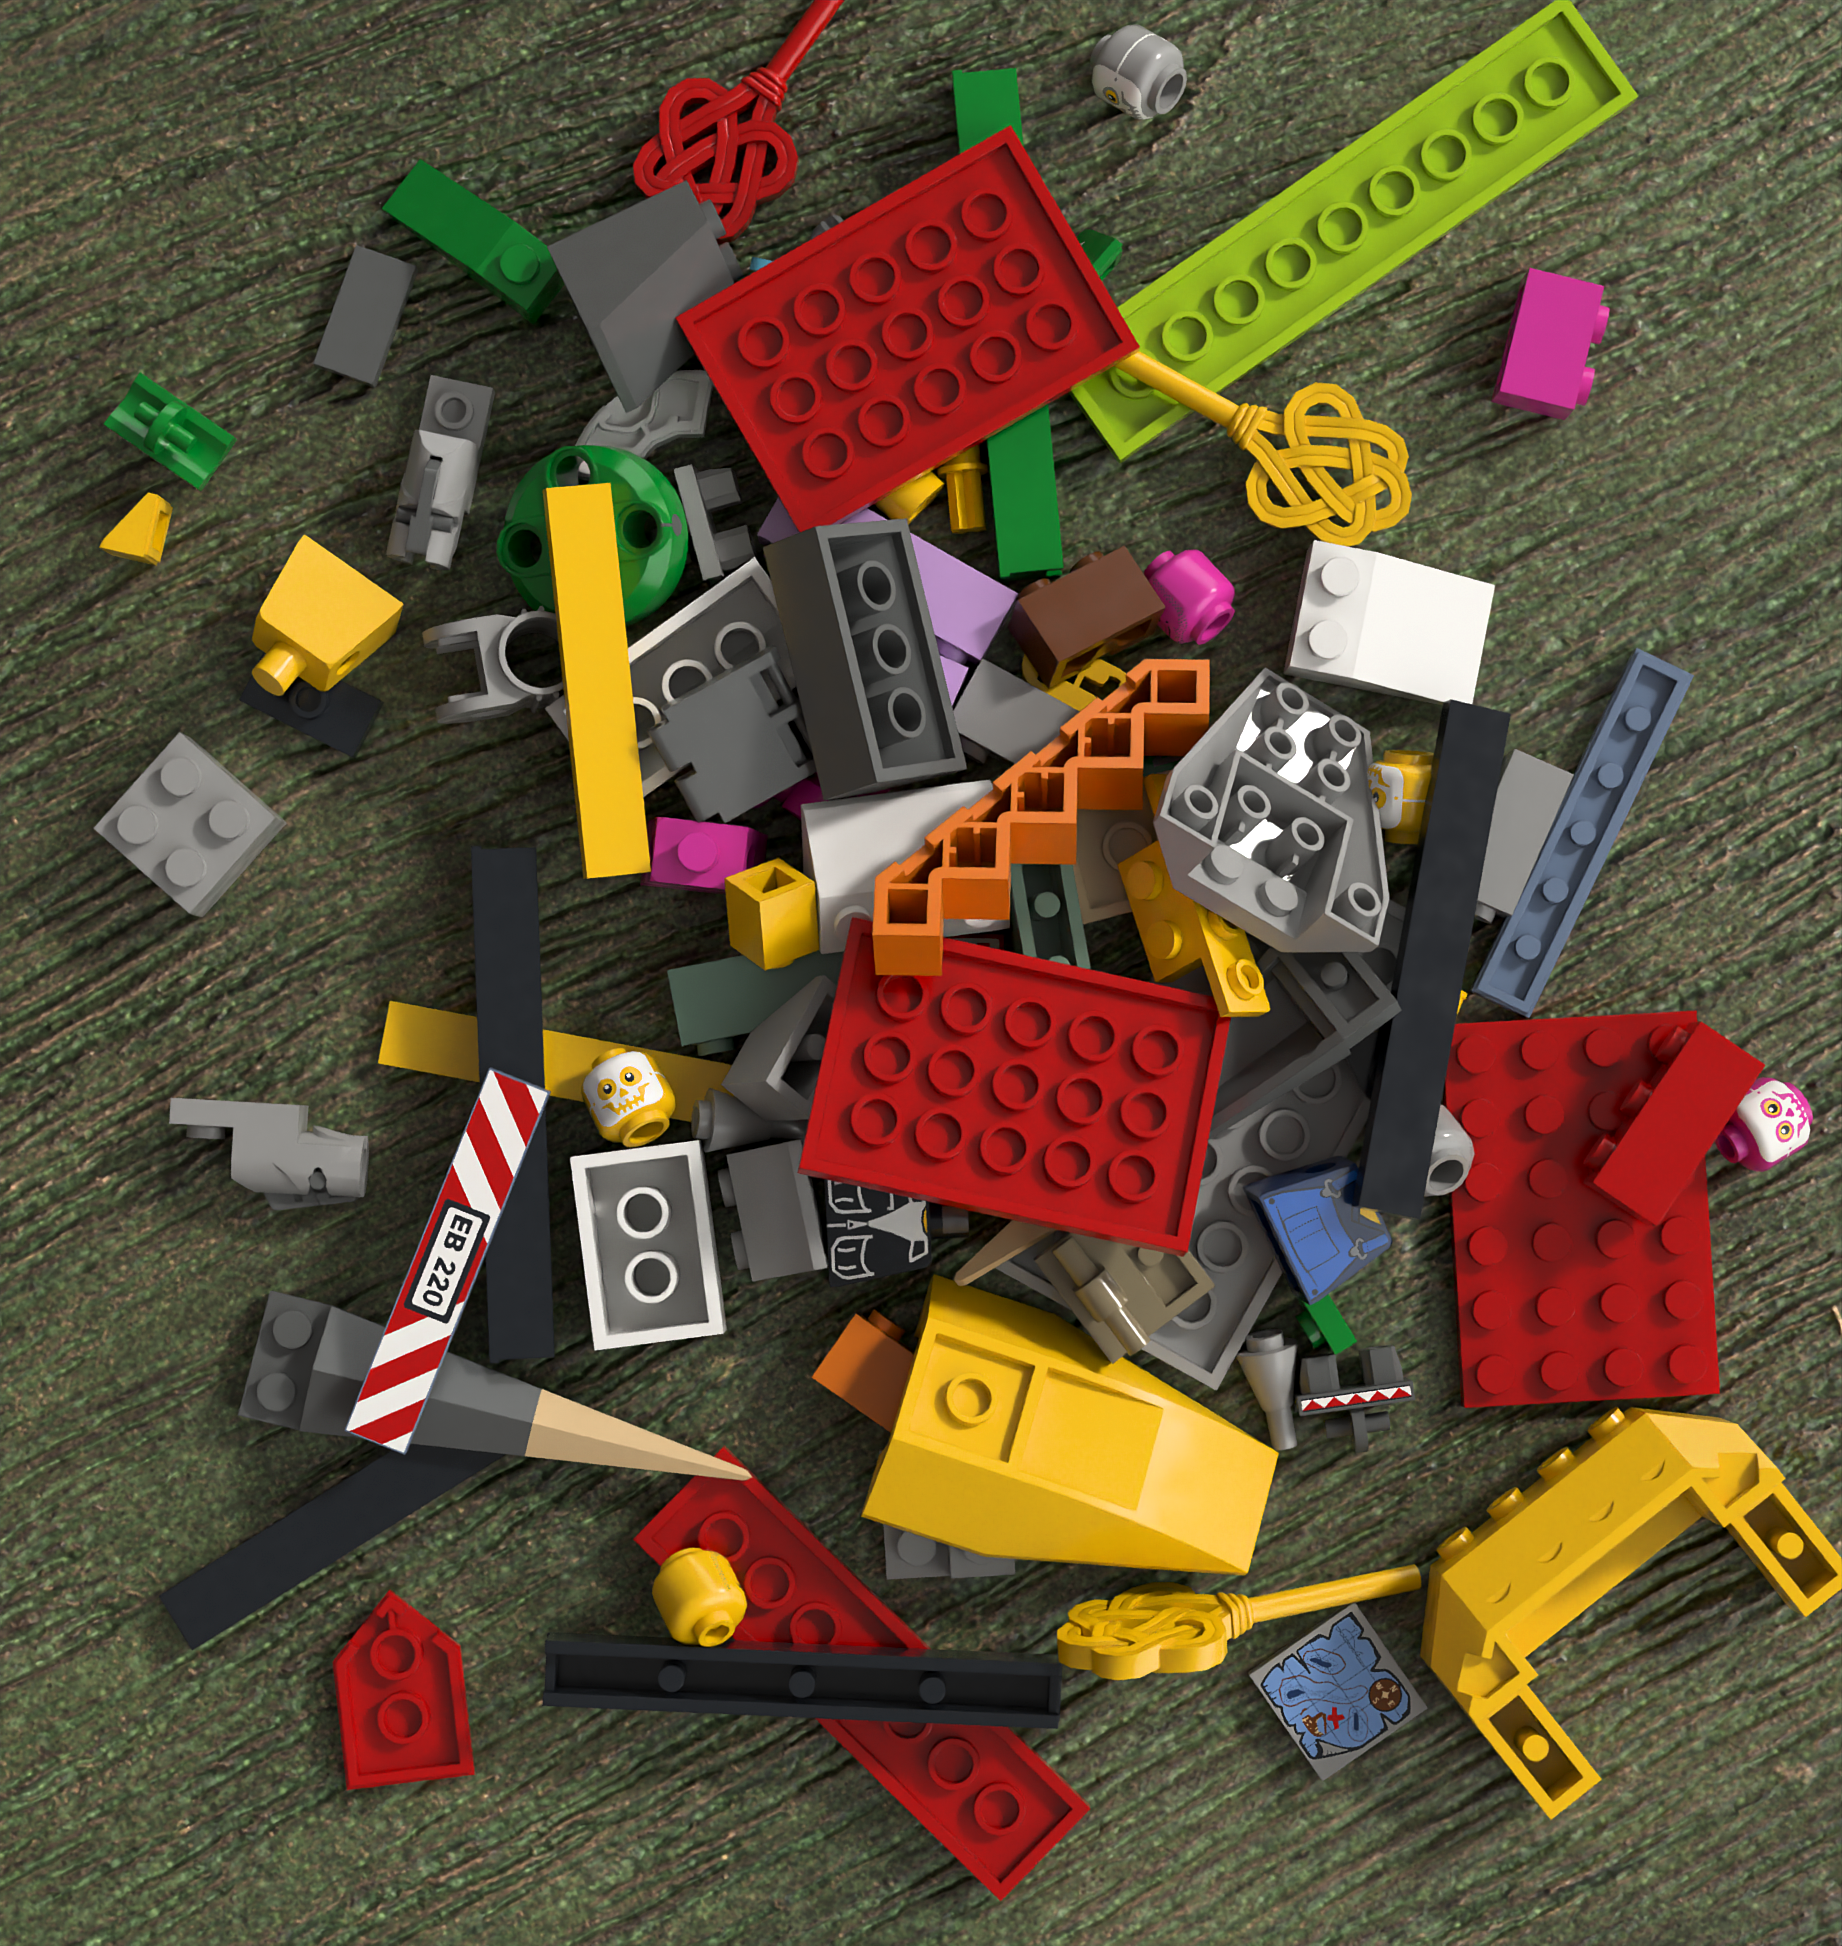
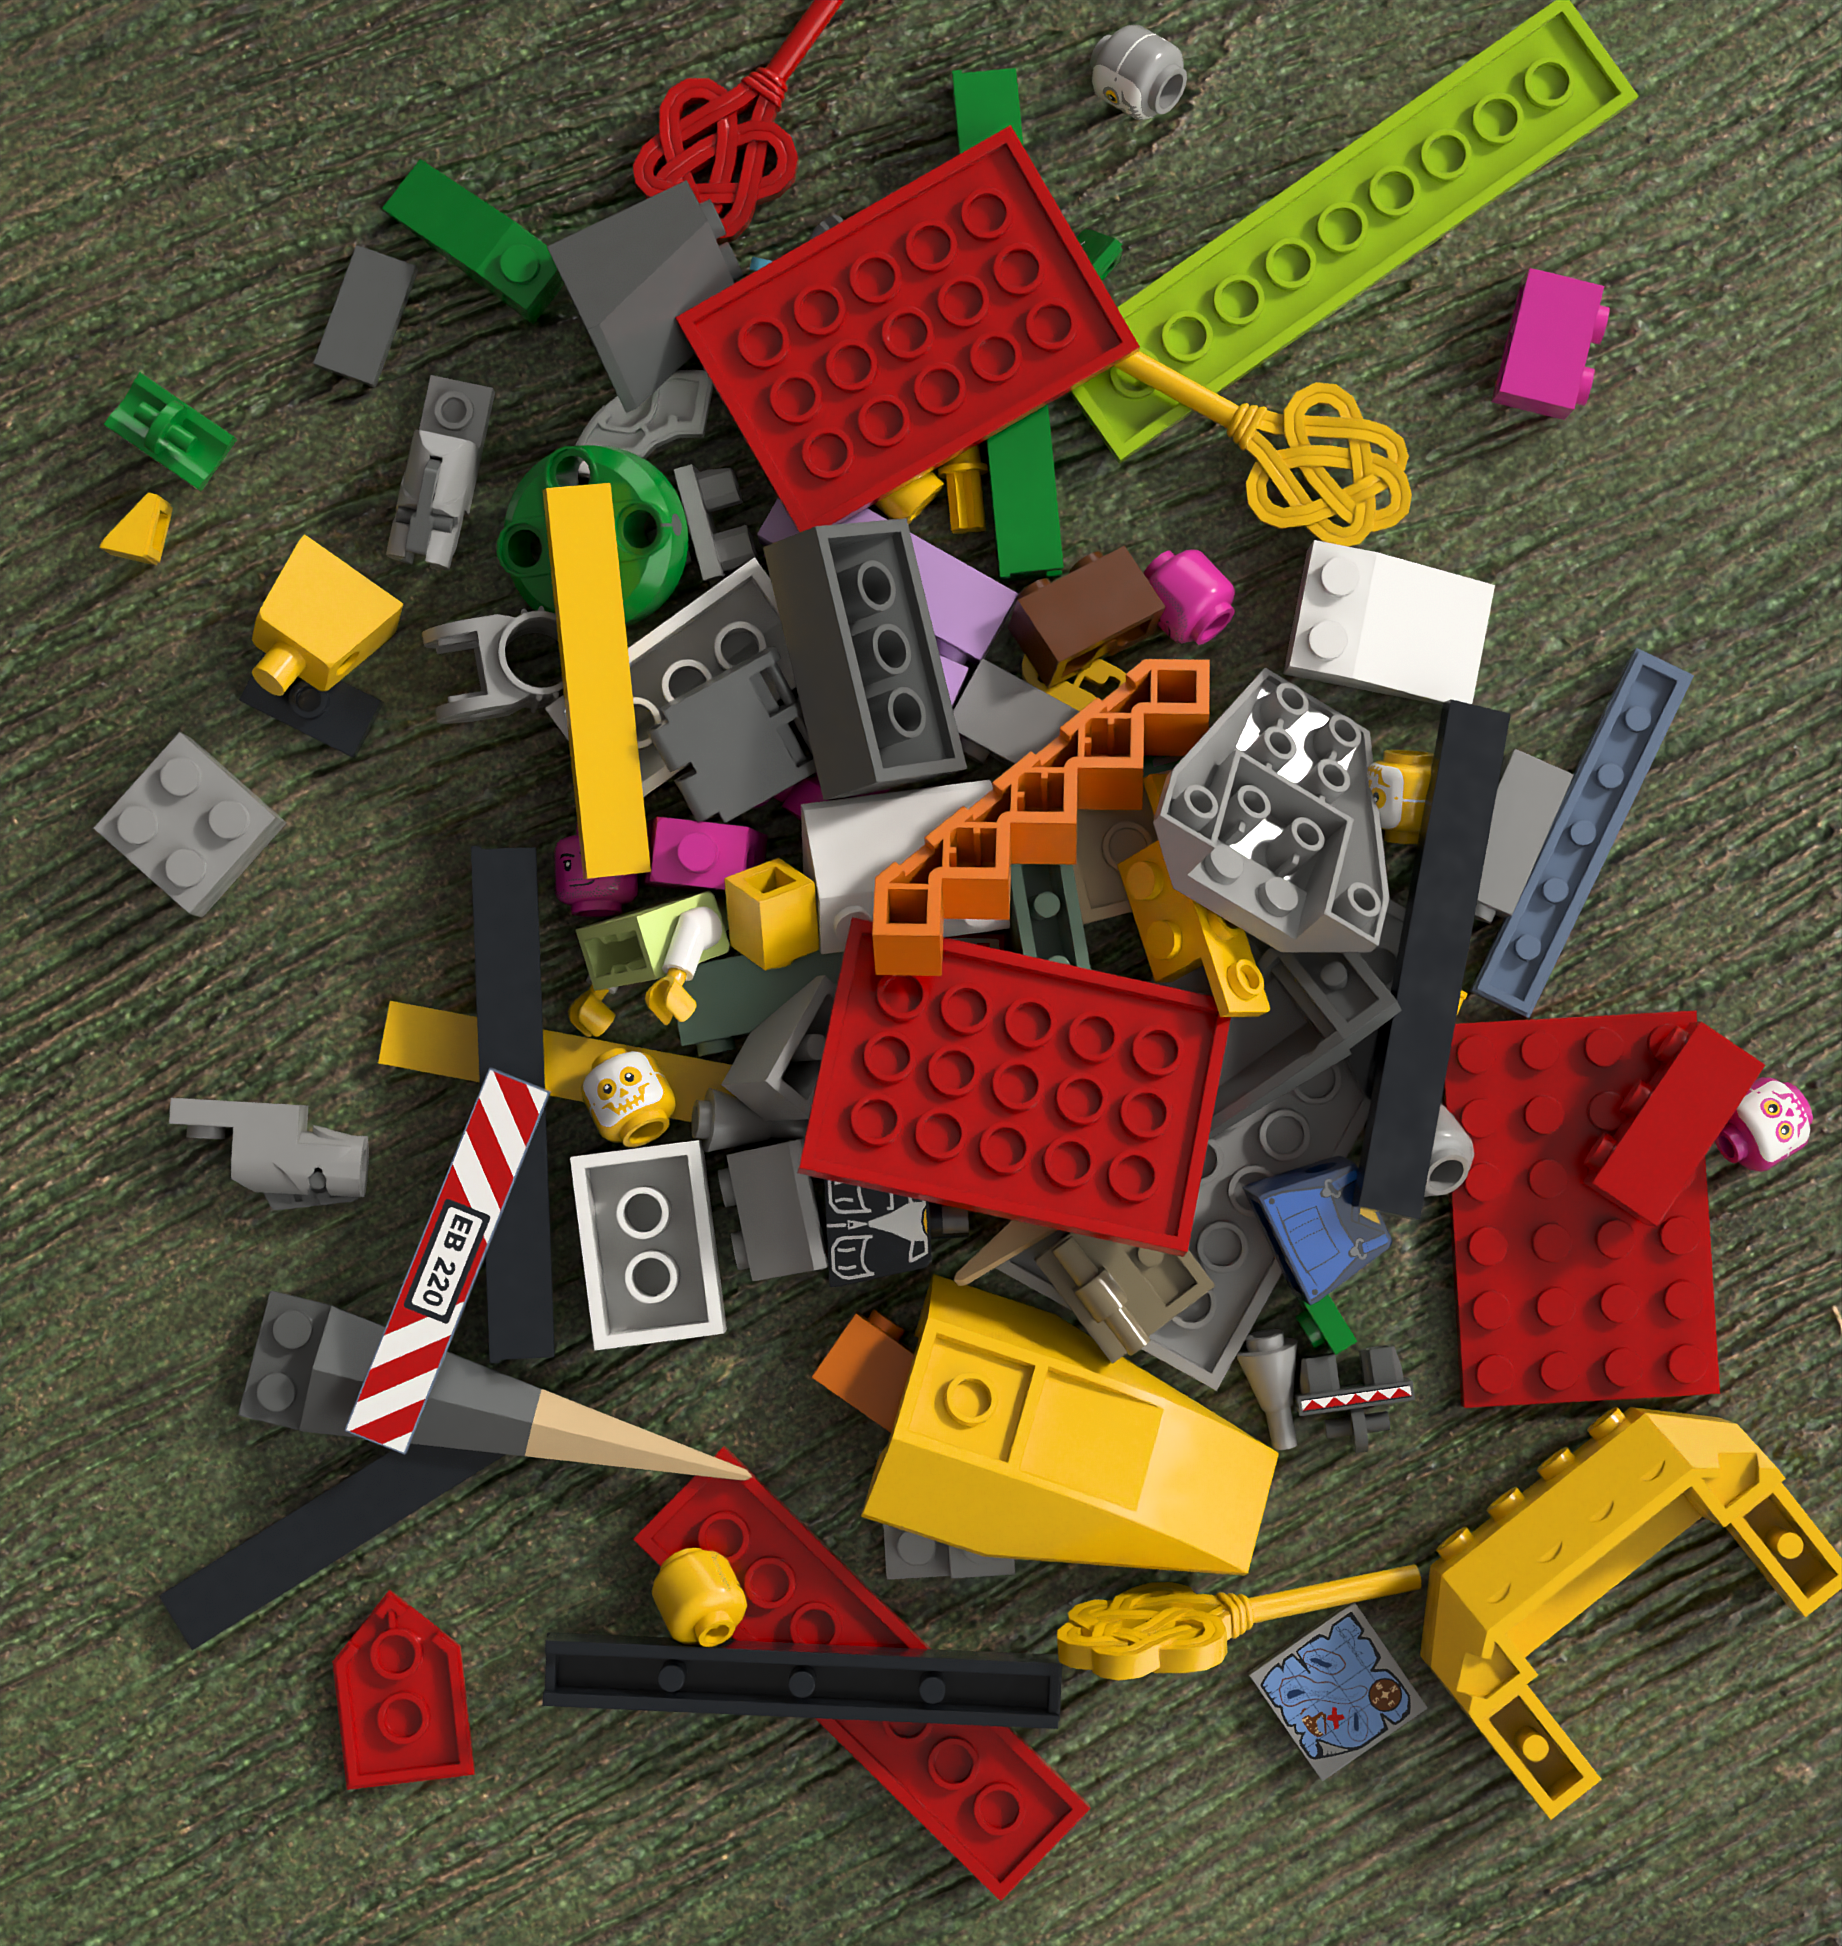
none -> dark pink head [554,824,638,917]
none -> torso [568,890,730,1037]

